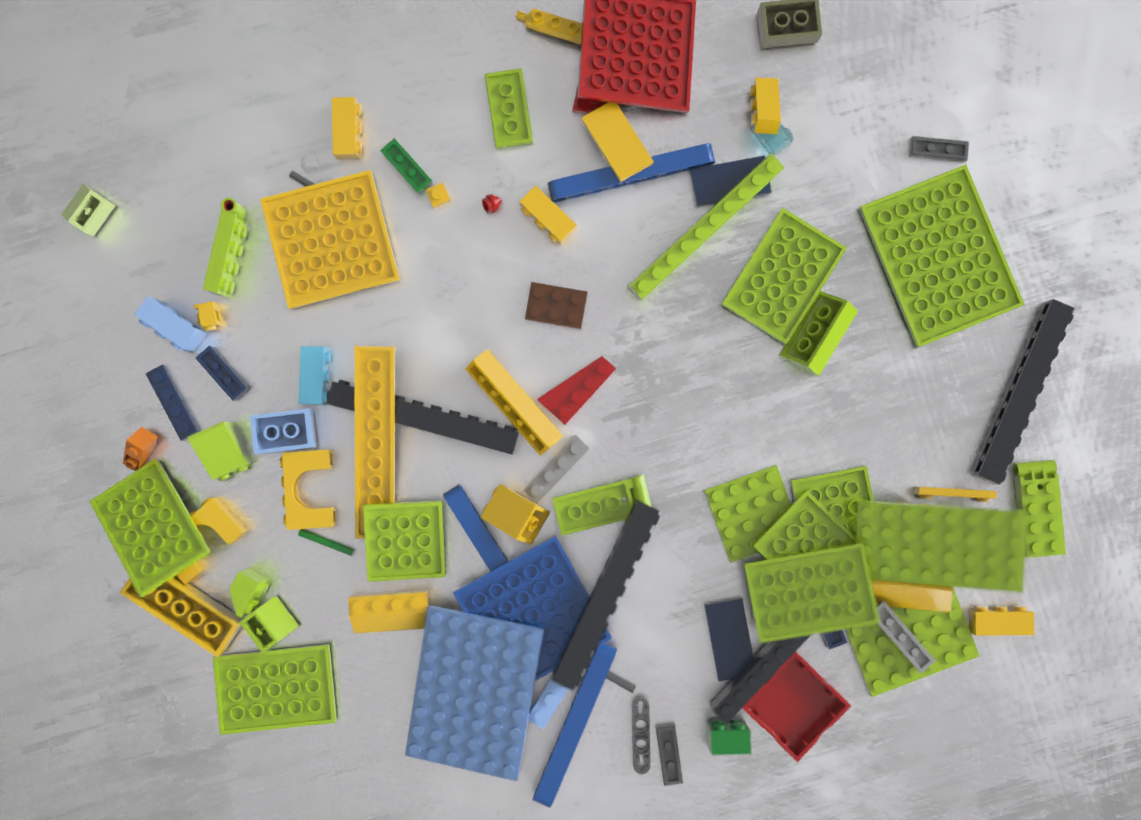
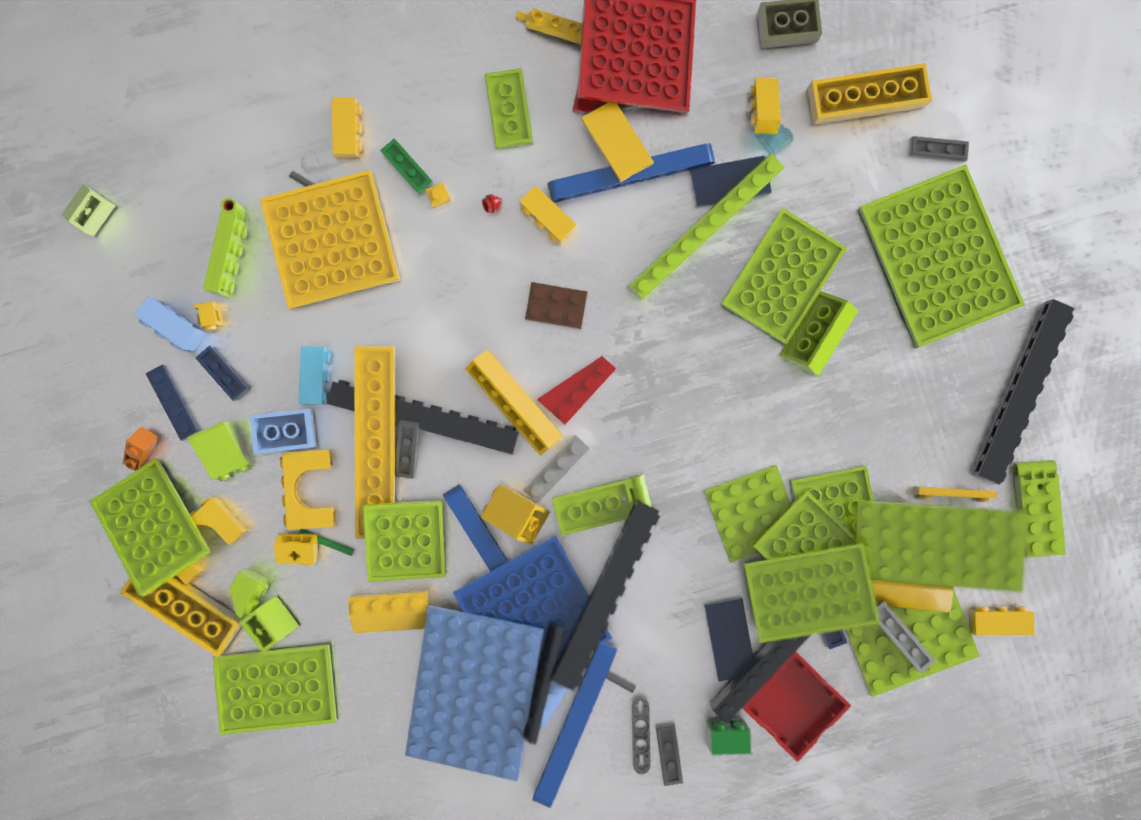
none -> yellow brick [274,533,319,565]
none -> dark grey tile [395,420,419,479]
none -> black tile [522,622,564,745]
none -> yellow brick [807,63,932,125]

